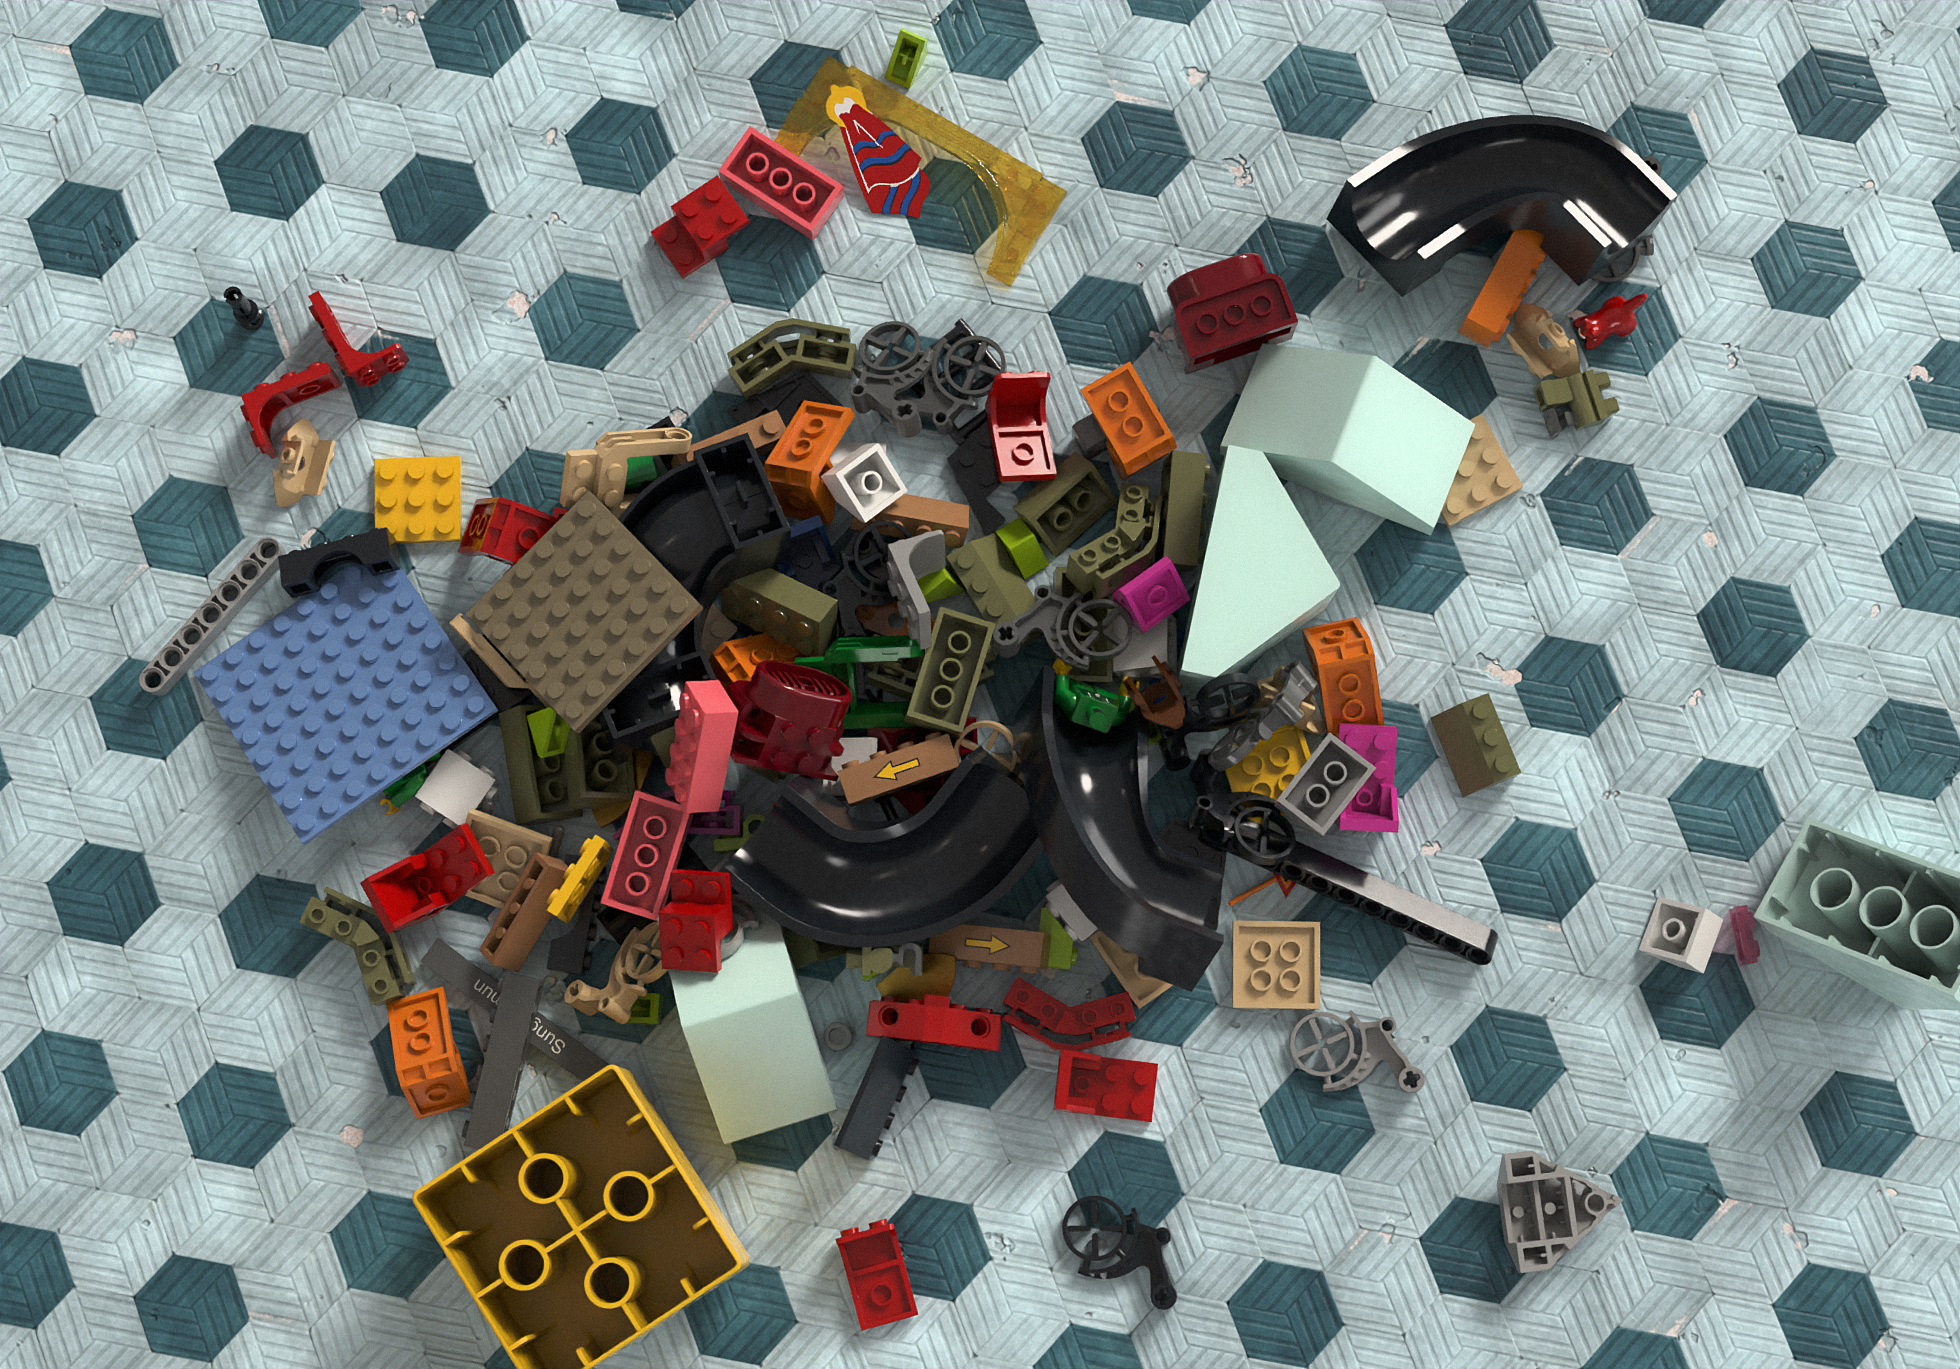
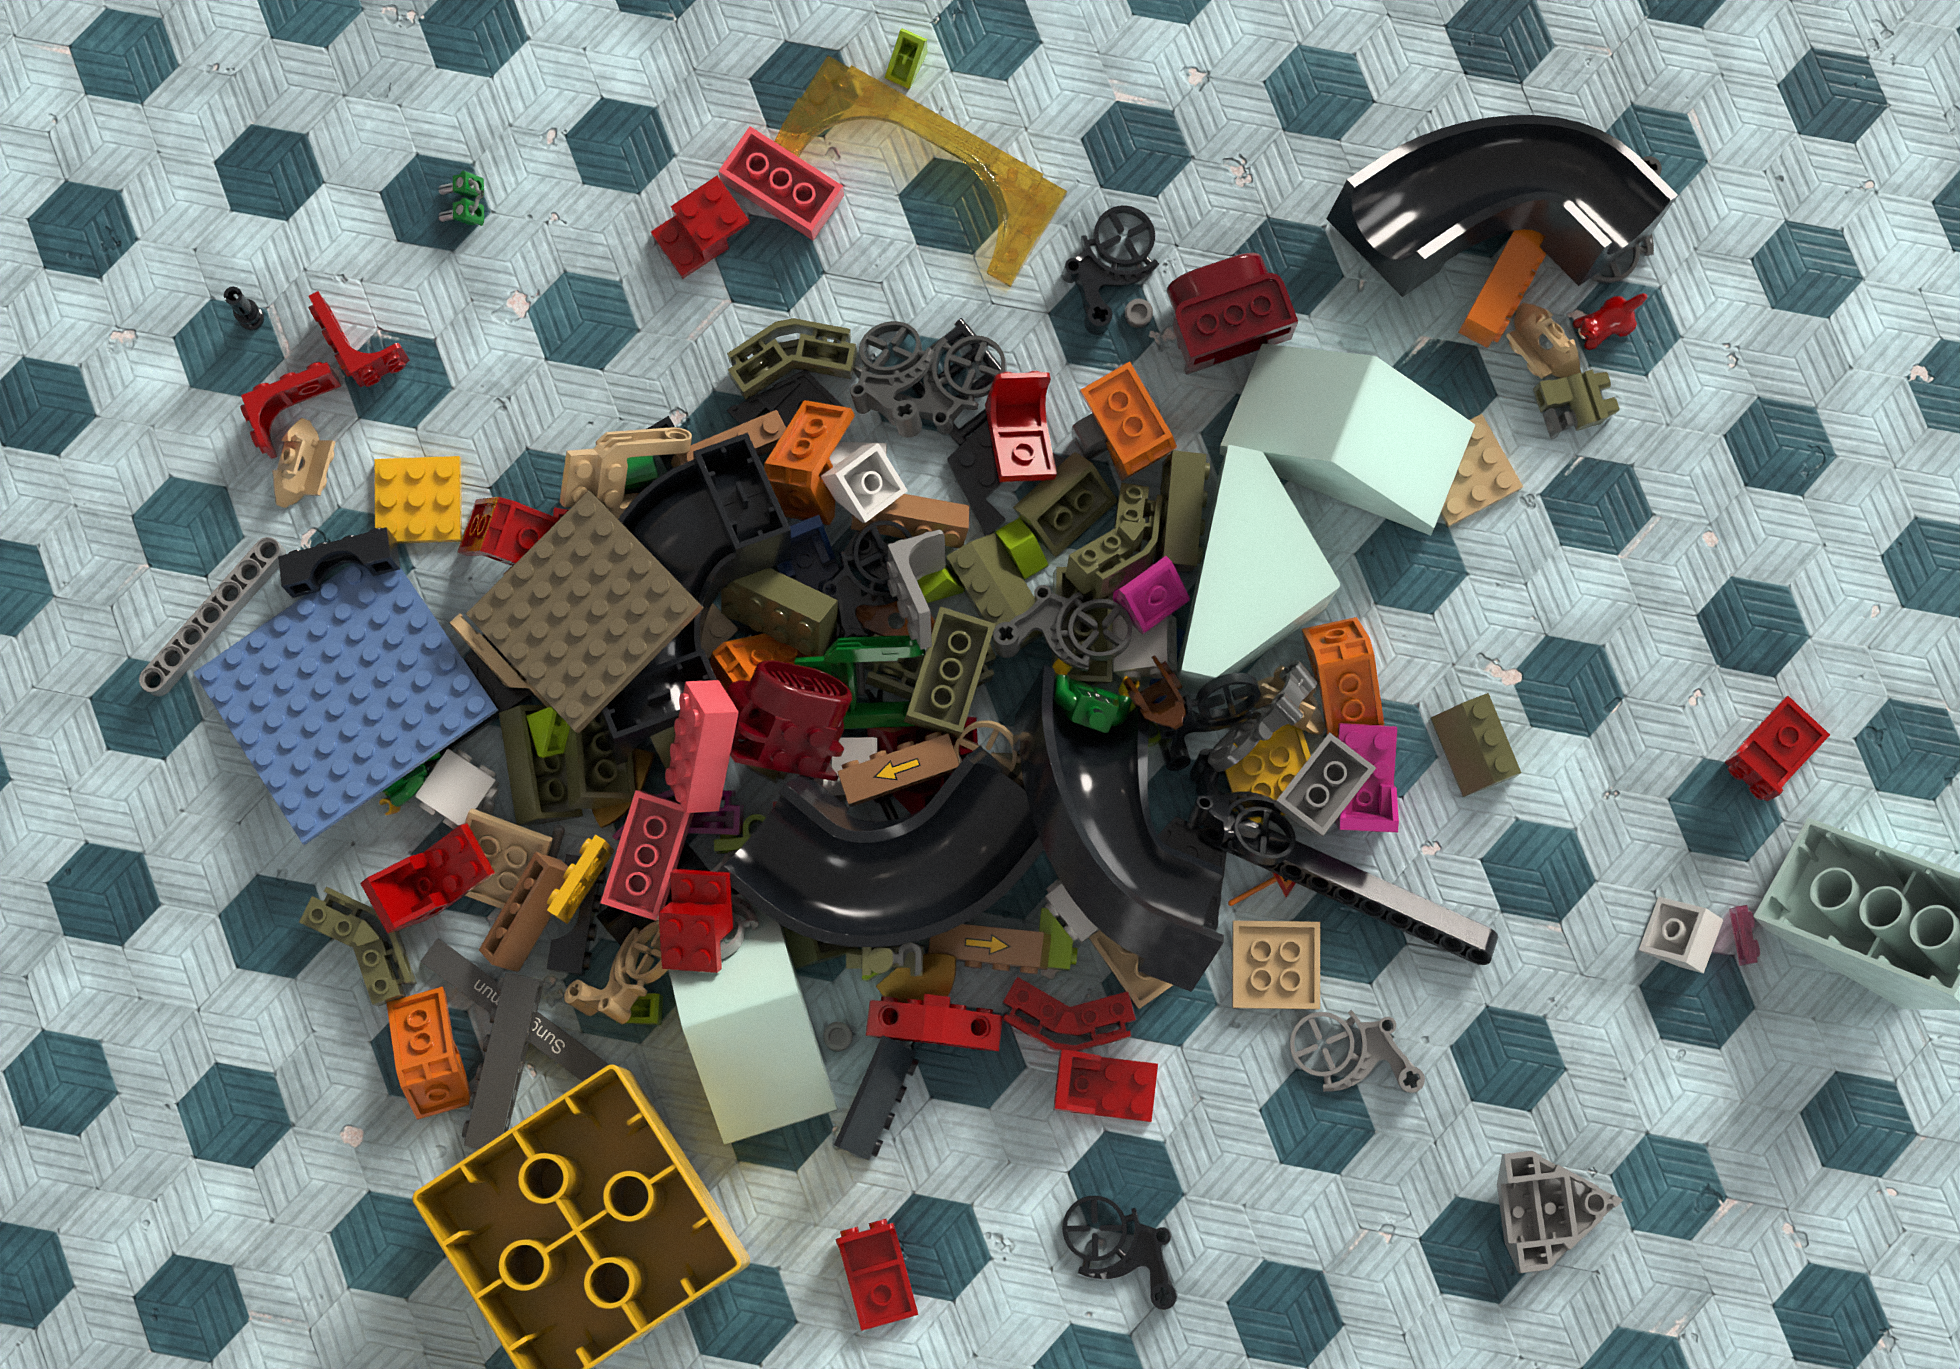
red sticker [826,84,930,218] -> none
none -> green piece [439,170,484,226]
none -> black piece [1062,205,1159,335]
none -> light grey tile [1125,299,1153,328]
none -> red bracket [1724,696,1830,802]

